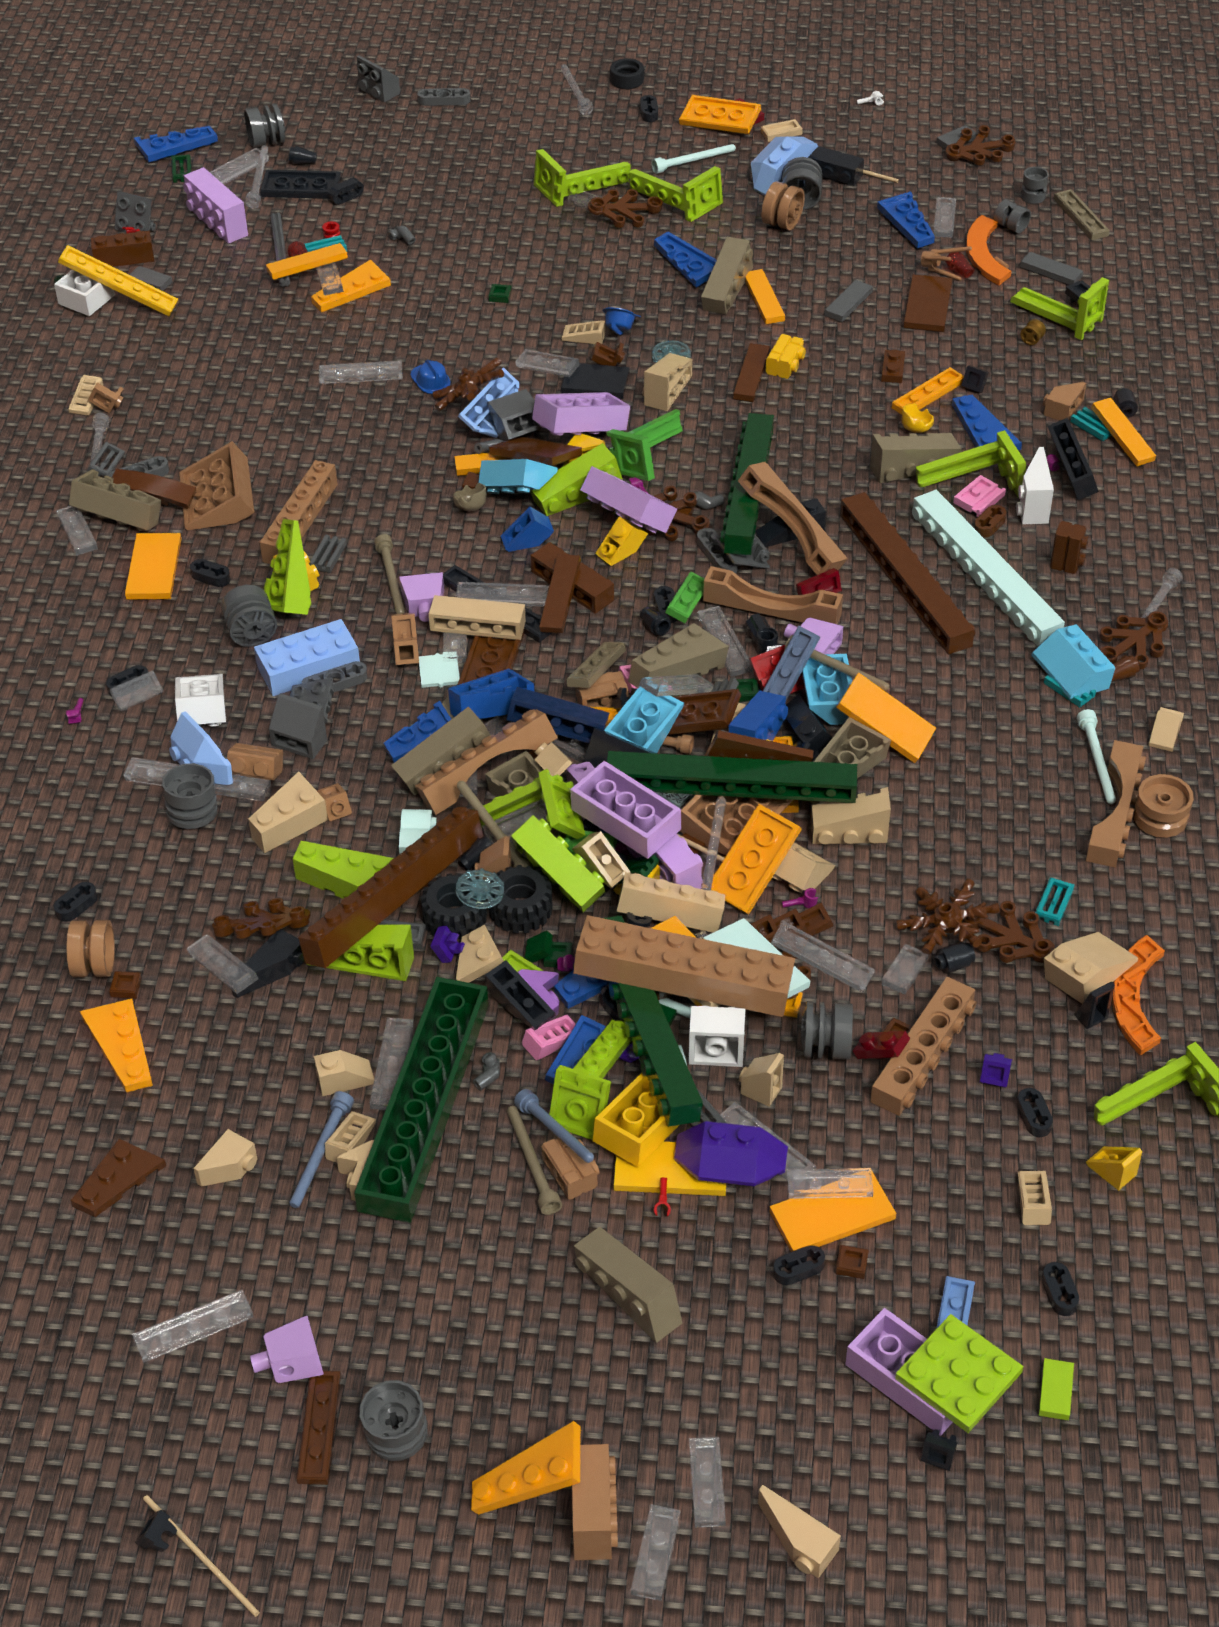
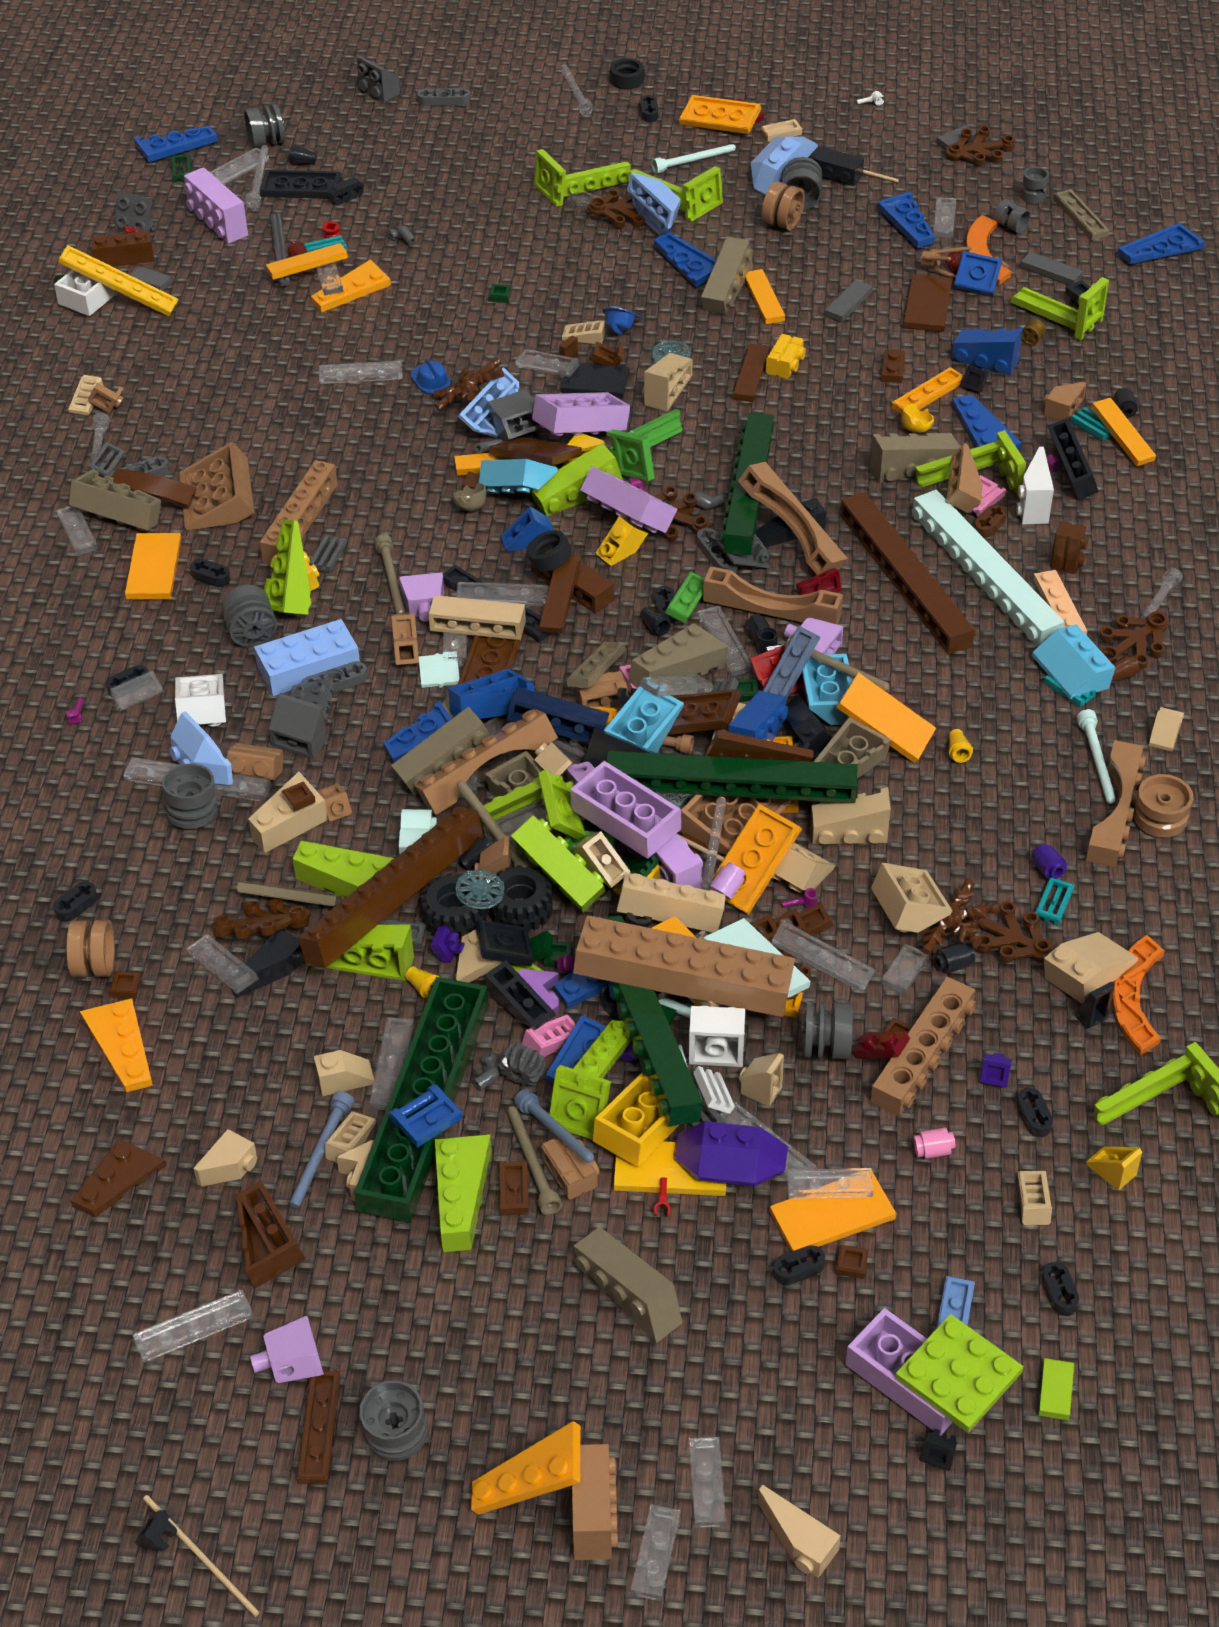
none -> reddish brown wedge [236,1181,305,1288]
none -> dark tan tile [237,881,343,906]
none -> reddish brown tile [281,781,316,812]
none -> blue plate [388,1084,463,1148]
none -> yellow cone [405,966,439,998]
none -> lime wedge [435,1135,492,1252]
none -> black tile [476,919,534,966]
none -> dark grey gear [498,1043,546,1086]
none -> reddish brown plate [499,1161,529,1215]
none -> black tyre [526,530,572,572]
none -> reddish brown tile [559,336,578,365]
none -> light blue wedge [627,173,681,236]
none -> white tile [694,1066,735,1114]
none -> lavender brick [710,862,746,900]
none -> tan slope [871,863,952,933]
none -> bright pink brick [913,1127,956,1159]
none -> medium nougat slope [946,443,983,513]
none -> yellow cone [949,729,973,763]
none -> blue wedge [952,328,1023,375]
none -> blue tile [954,251,1002,297]
none -> dark purple brick [1032,844,1067,879]
none -> light nougat plate [1033,570,1087,635]
none -> blue wing [1117,223,1205,264]

